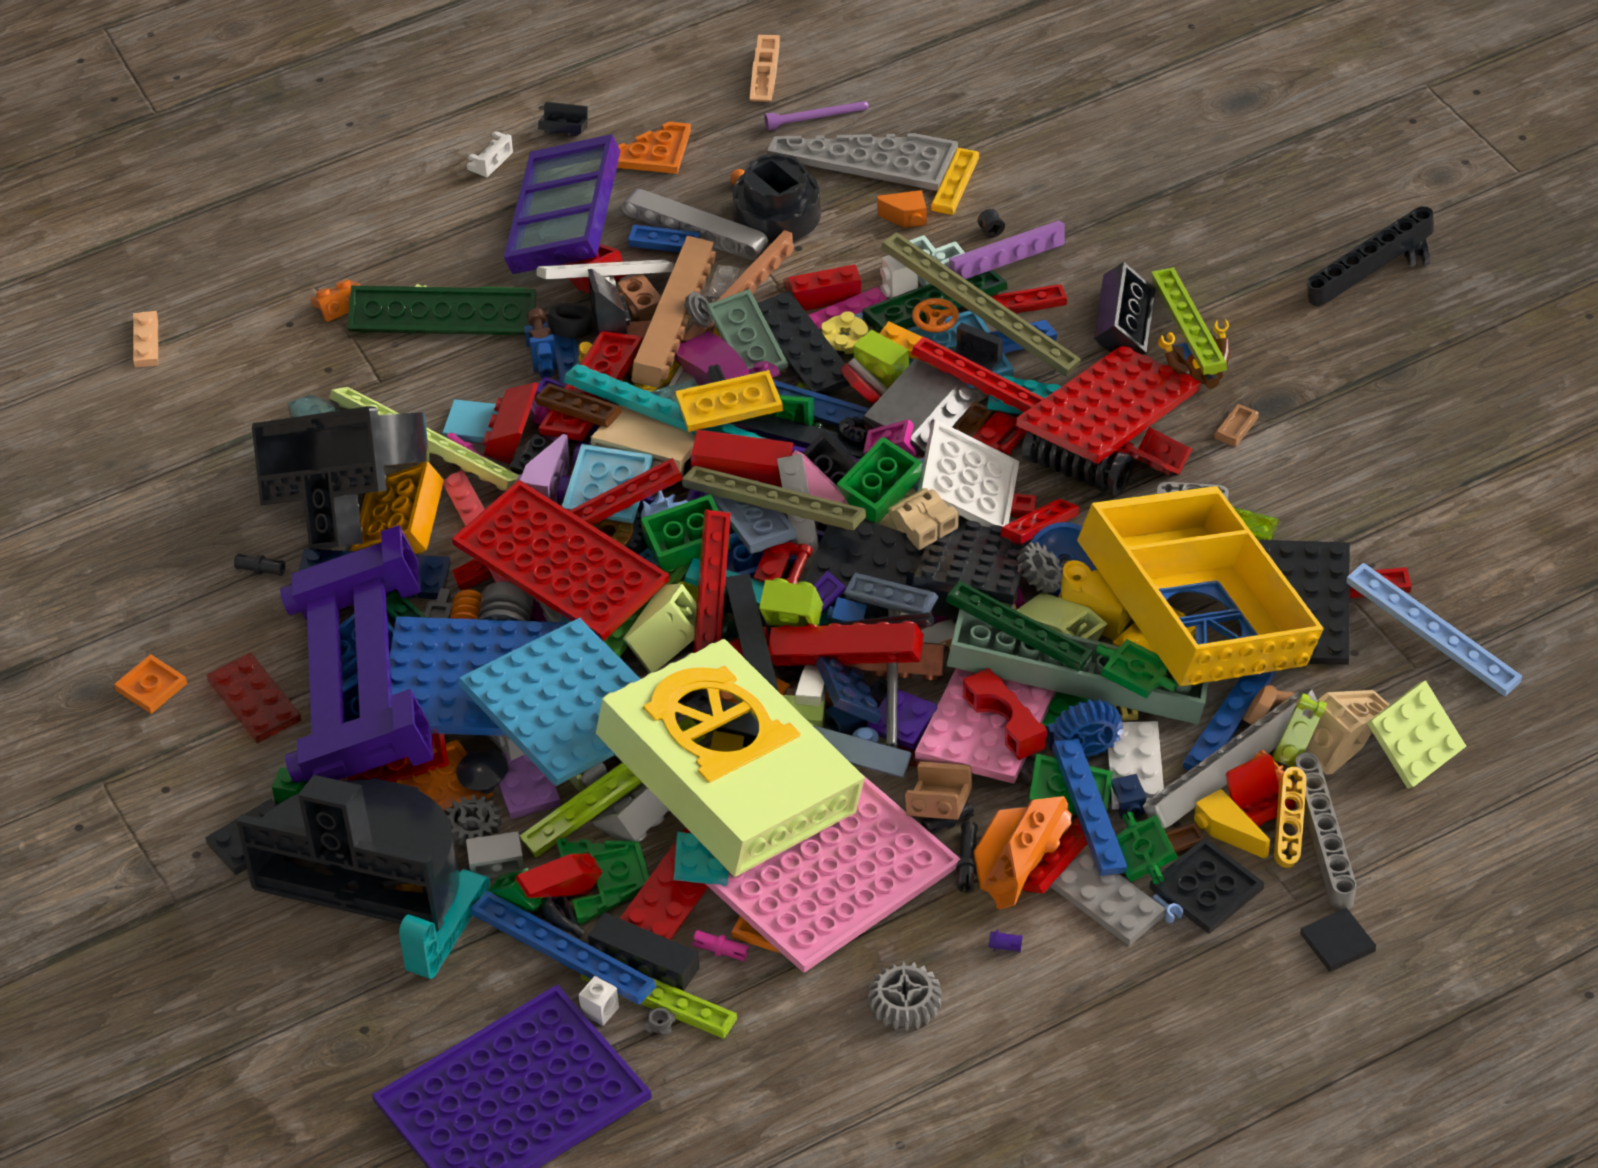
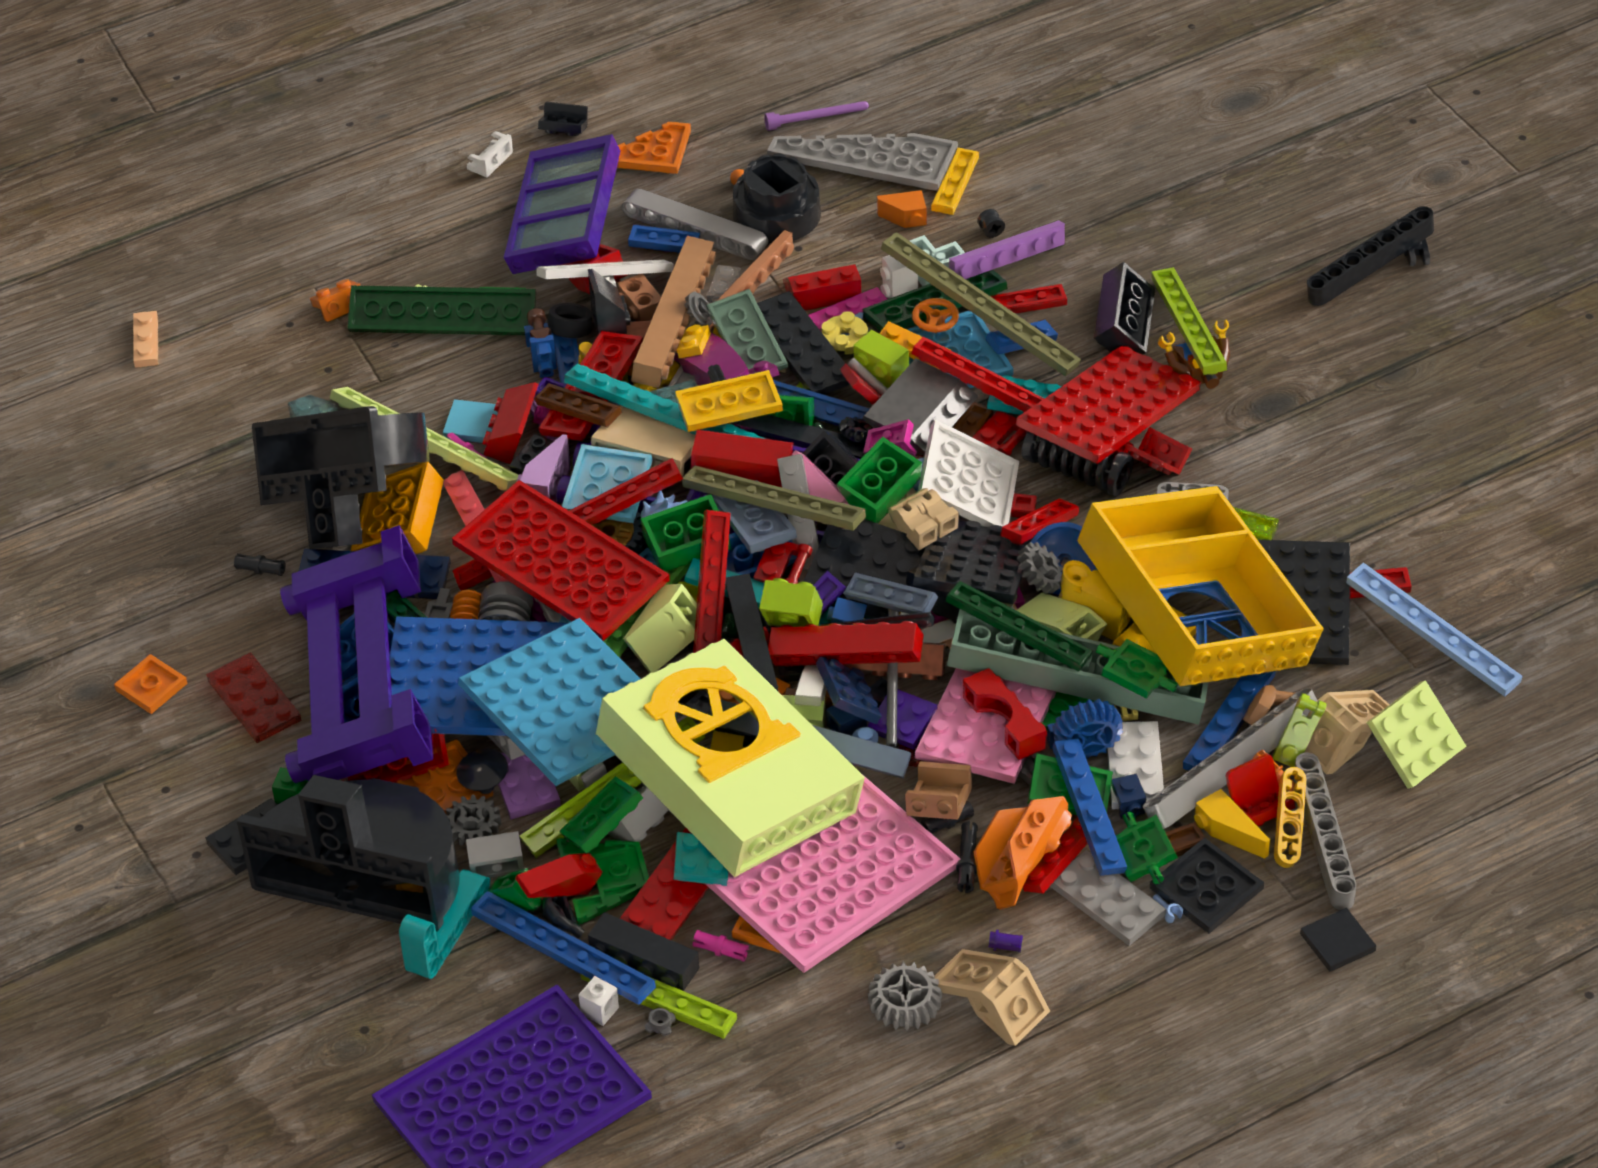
light nougat slope [750,35,780,102] -> none
black bracket [939,322,1003,379] -> none
medium nougat tile [1214,404,1259,447] -> none
none -> green plate [559,776,643,854]
none -> yellow plate [677,325,711,358]
none -> tan bracket [935,949,1050,1046]

